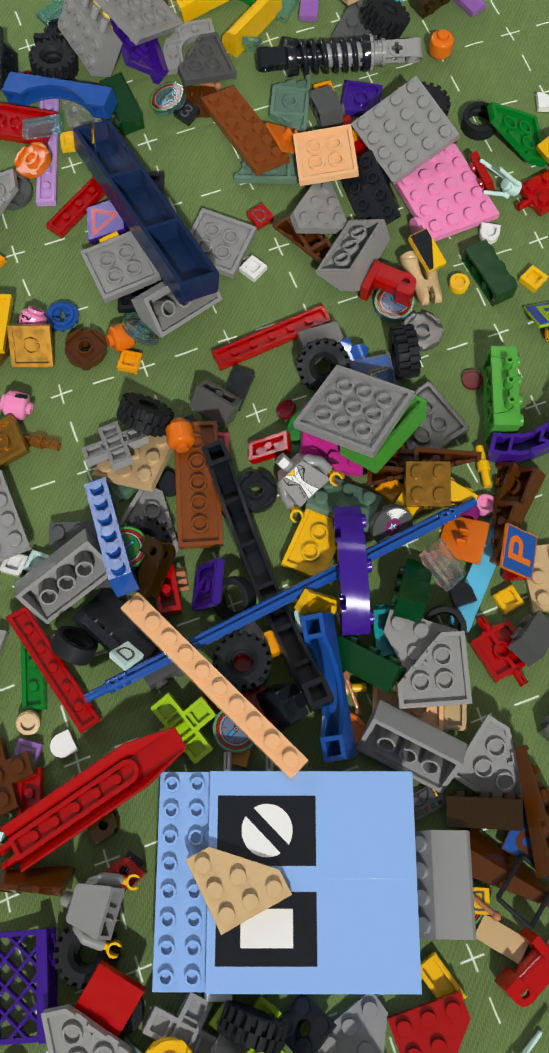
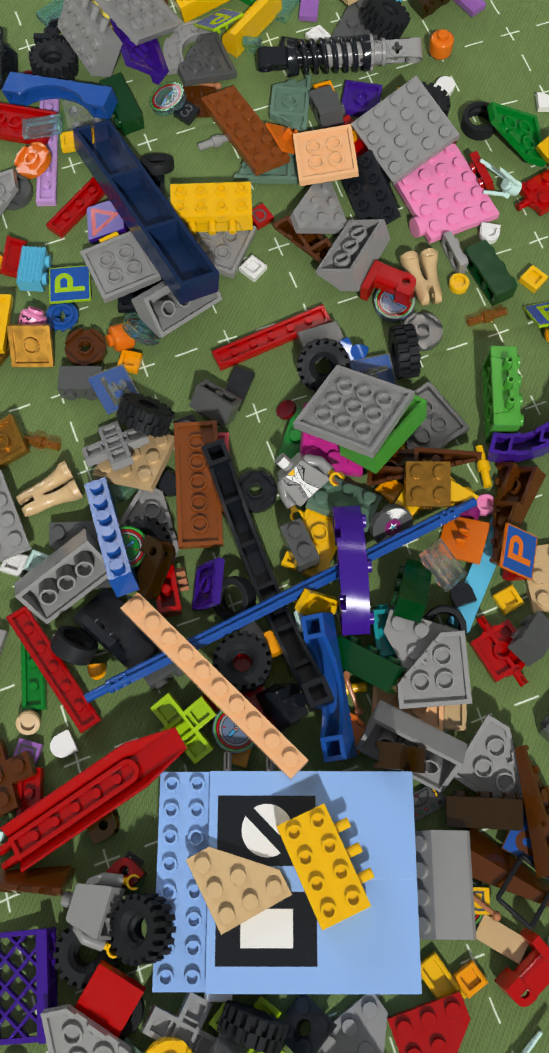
bright pink head [0,390,34,420] -> none
light aqua tile [109,641,144,671] -> none
orange head [165,418,195,453] -> none
red plate [249,431,291,464] -> none
tile [408,228,447,274] -> none
dark red piece [461,370,483,390] -> none
none -> red tile [0,236,27,278]
none -> medium azure brick [16,245,52,292]
none -> tan piece [16,461,84,517]
none -> blue piece [49,265,91,304]
none -> dark grey brick [57,366,105,401]
none -> clear piece [87,363,140,415]
none -> light orange hinge [87,663,107,680]
none -> black tyre [109,893,176,966]
none -> black tyre [139,153,174,175]
none -> yellow piece [170,182,253,236]
none -> piece [194,8,244,33]
none -> light grey bar [197,134,229,151]
none -> yellow piece [276,804,374,931]
none -> dark grey brick [280,518,320,574]
none -> white tile [305,25,331,43]
none -> dark brown piece [373,741,427,774]
none -> white tile [434,76,455,96]
none -> light grey plate [441,231,468,274]
none -> light orange tile [451,959,489,999]
none -> clear orange bar [467,307,508,327]

